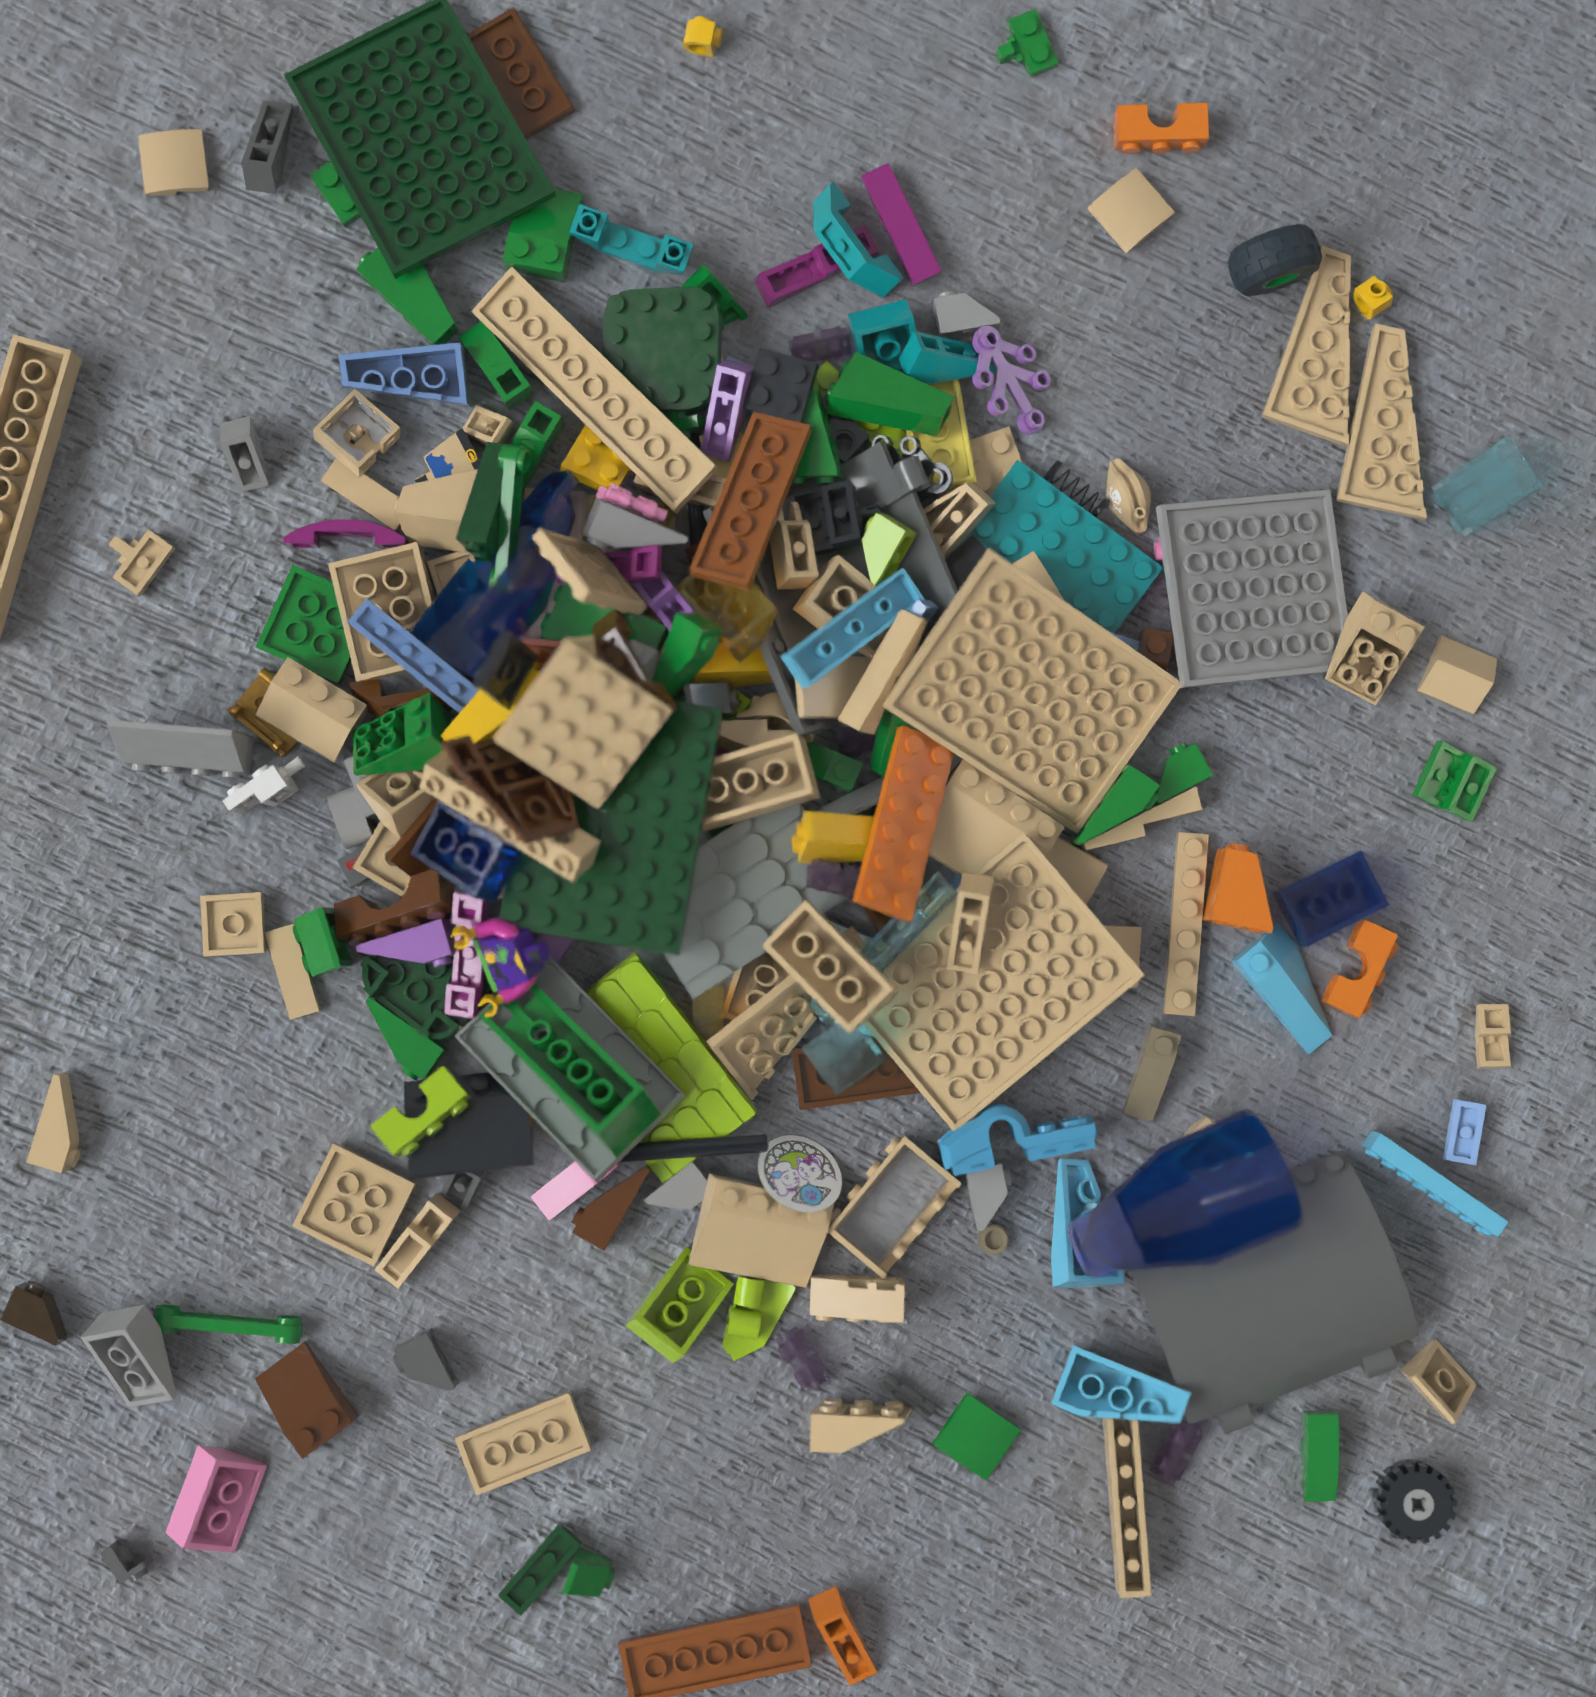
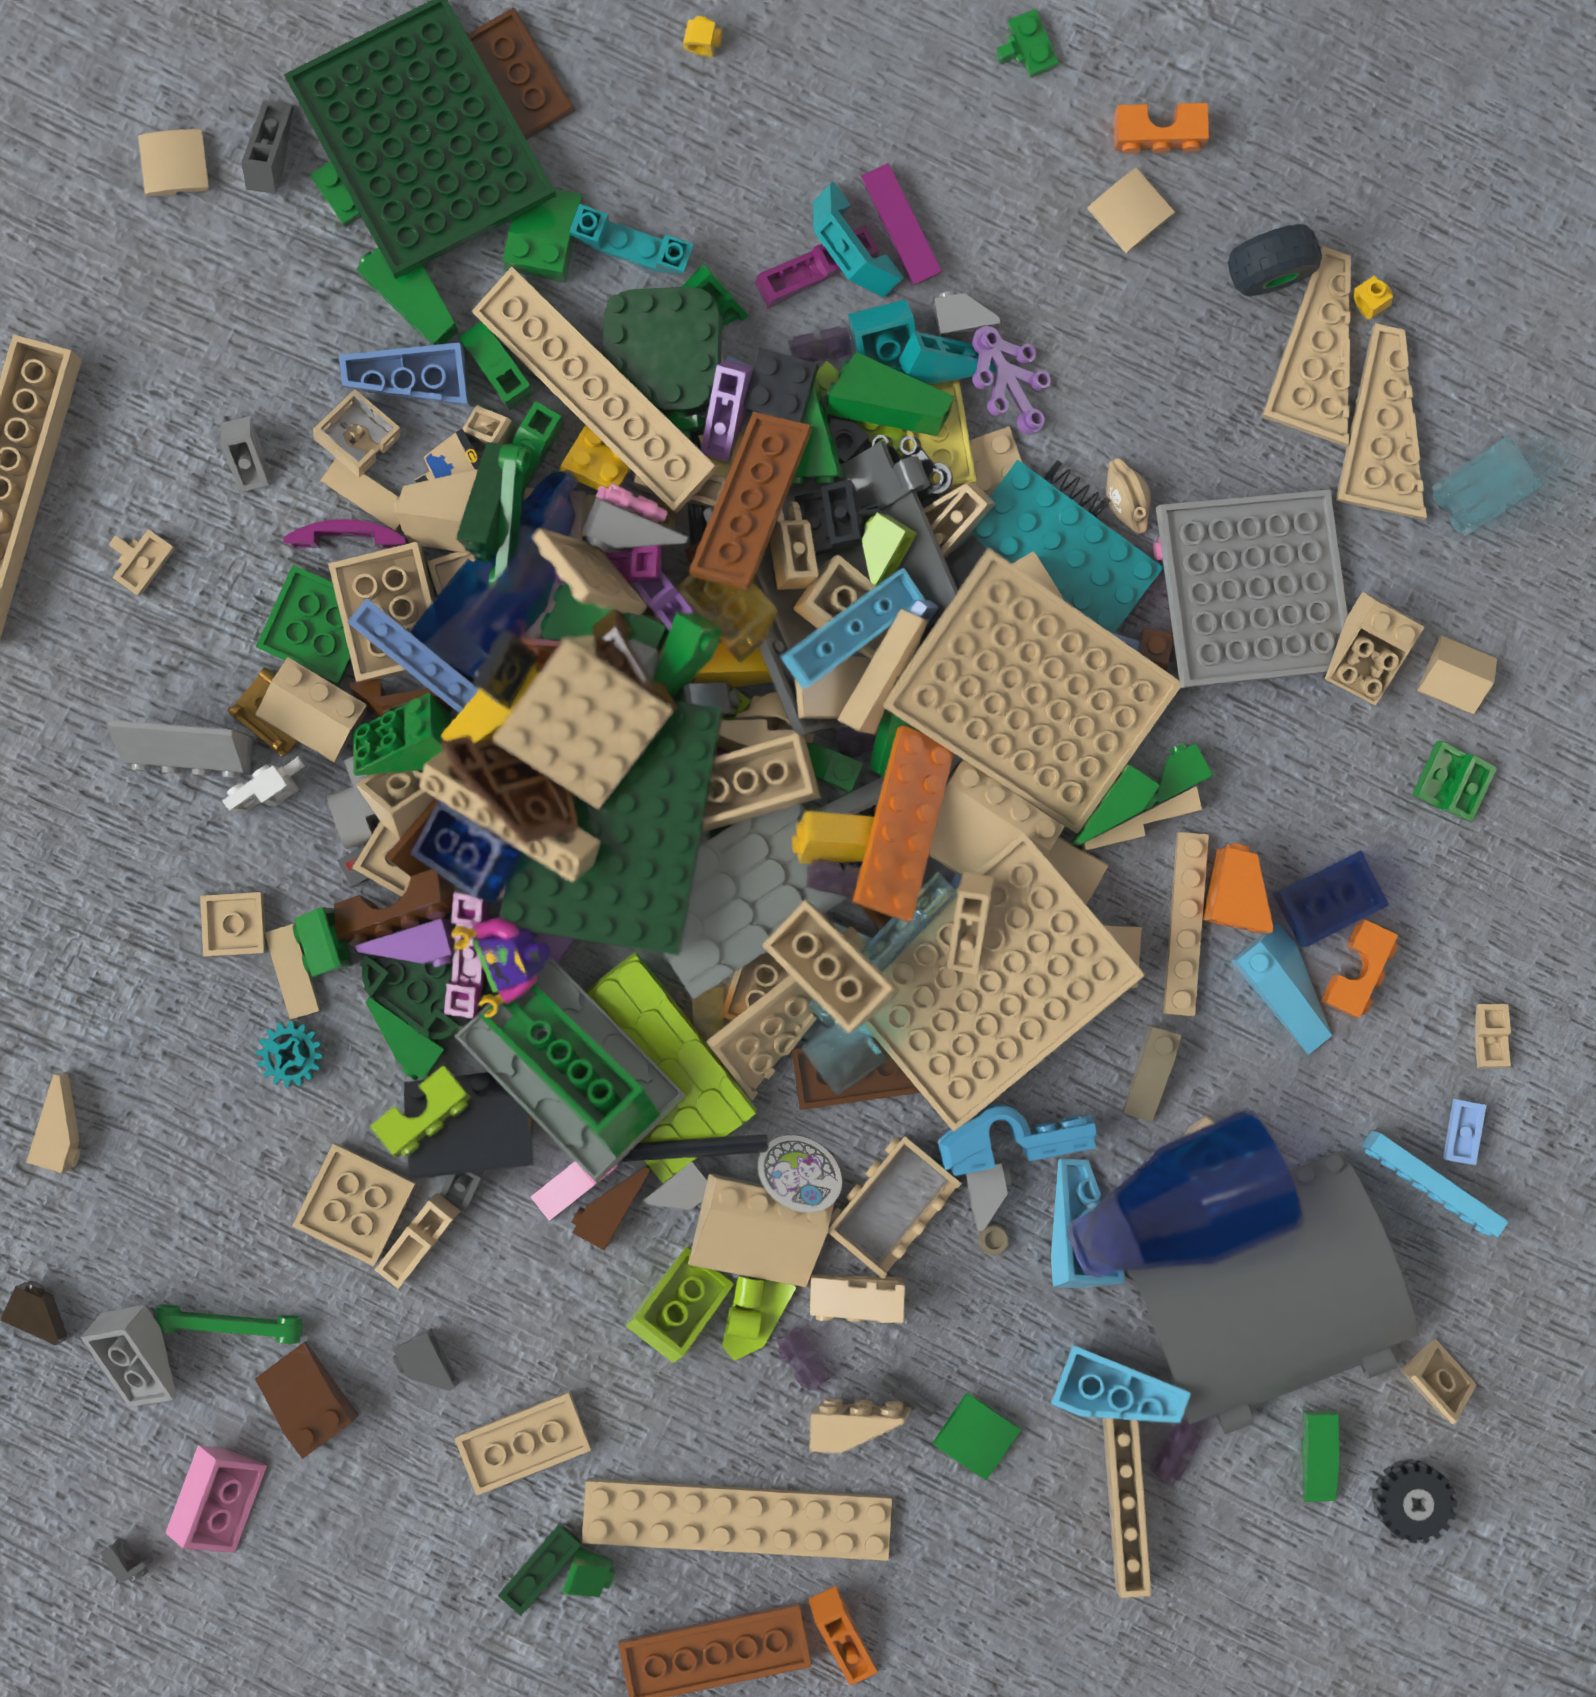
none -> teal gear [256,1021,325,1088]
none -> tan plate [582,1479,892,1561]

